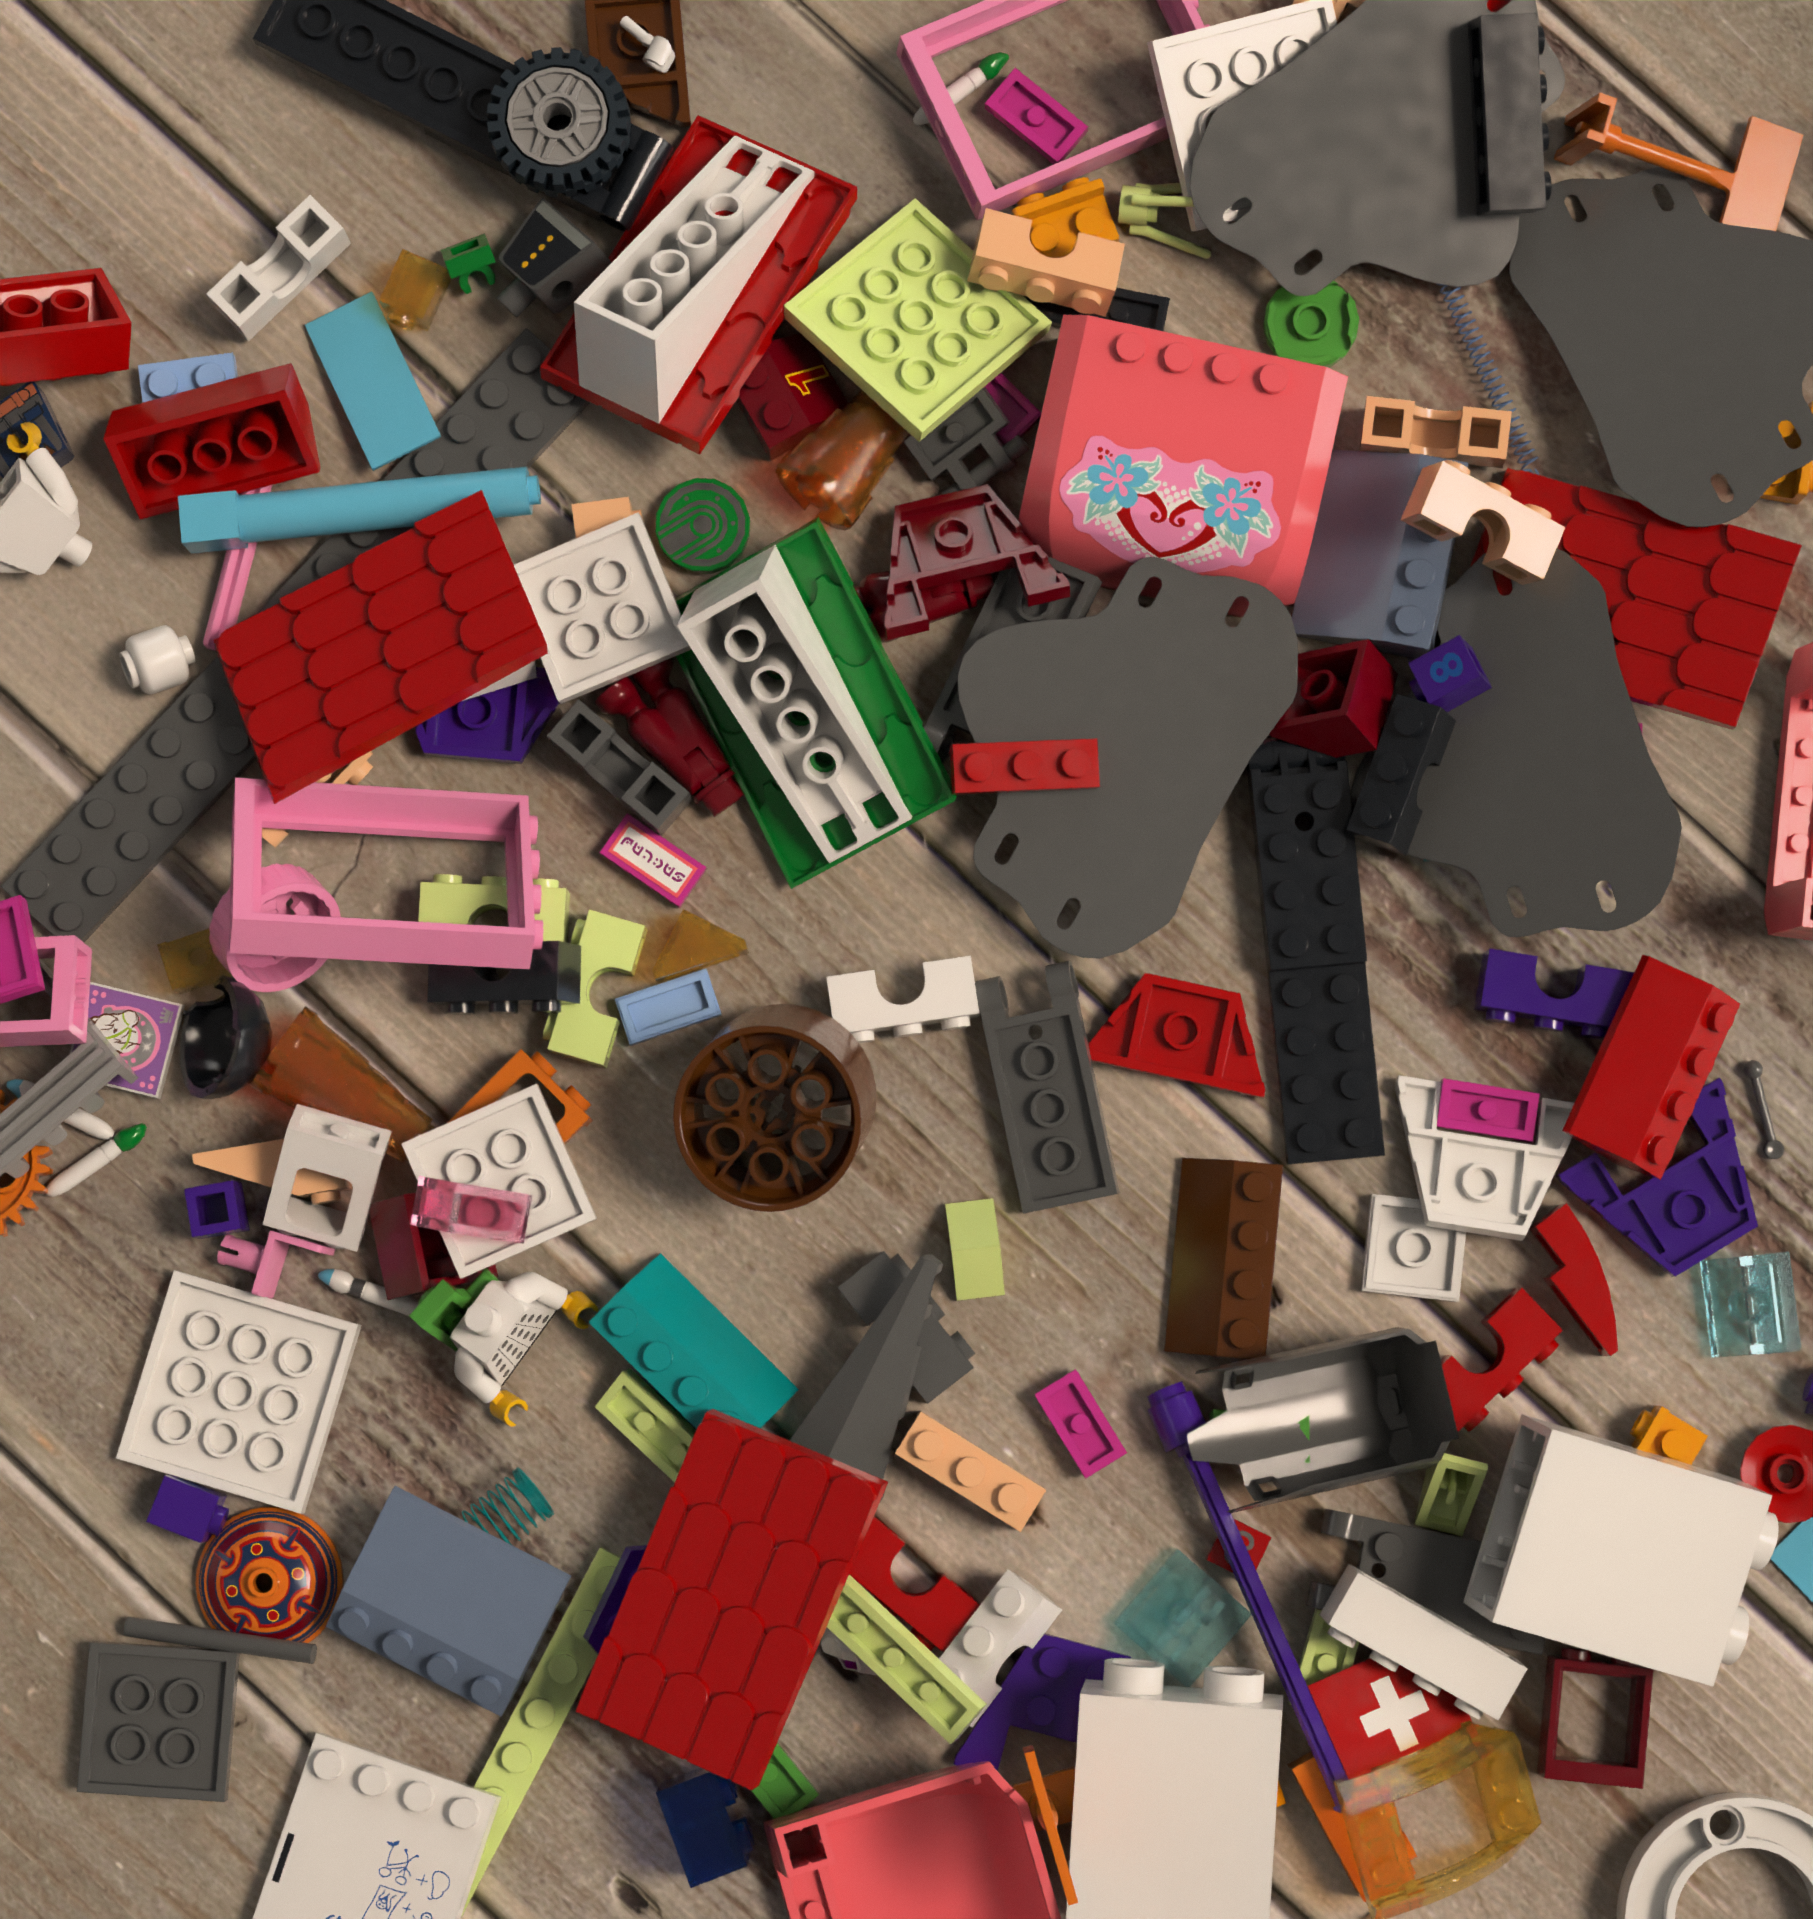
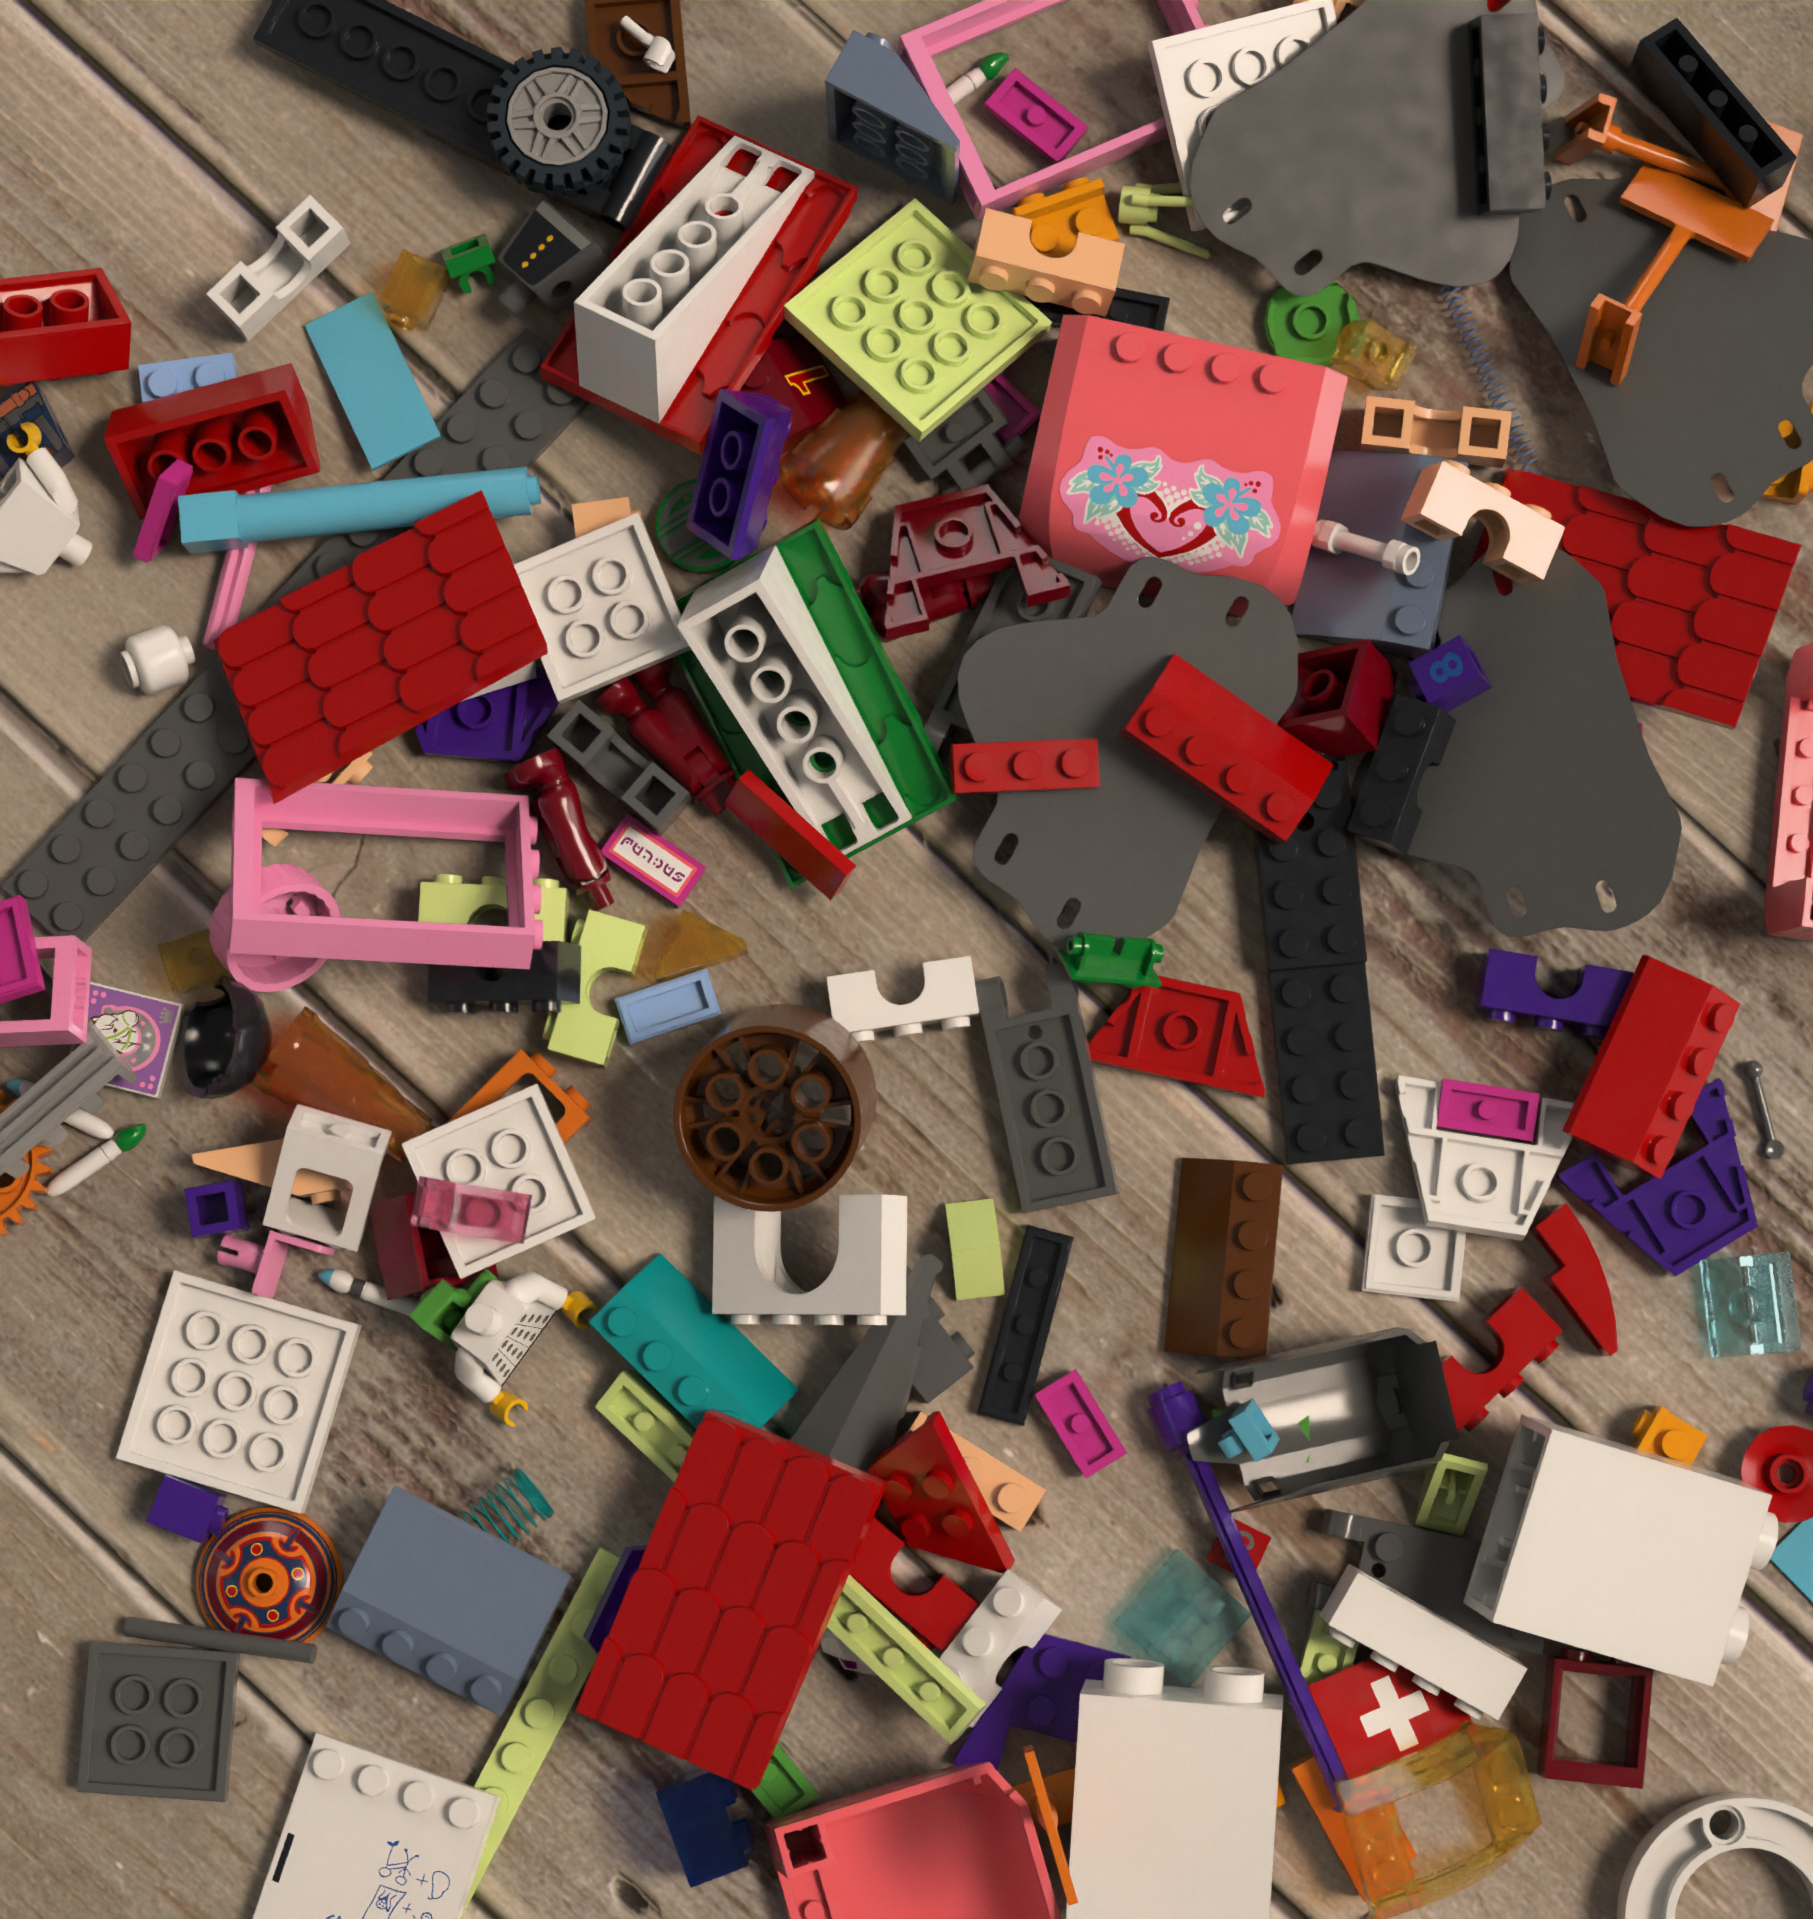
none -> dark pink tile [132,459,193,563]
none -> dark red piece [501,747,615,911]
none -> dark purple slope [685,389,792,560]
none -> white arch [712,1194,907,1325]
none -> red tile [724,770,856,901]
none -> sand blue slope [825,30,960,205]
none -> red wing [868,1411,1015,1573]
none -> black tile [977,1225,1074,1426]
none -> green hinge [1057,932,1164,988]
none -> red slope [1119,654,1334,845]
none -> medium azure tile [1218,1398,1280,1462]
none -> bar [1311,519,1420,575]
none -> clear yellow brick [1330,319,1418,391]
none -> orange piece [1576,162,1775,386]
none -> black brick [1628,18,1797,209]

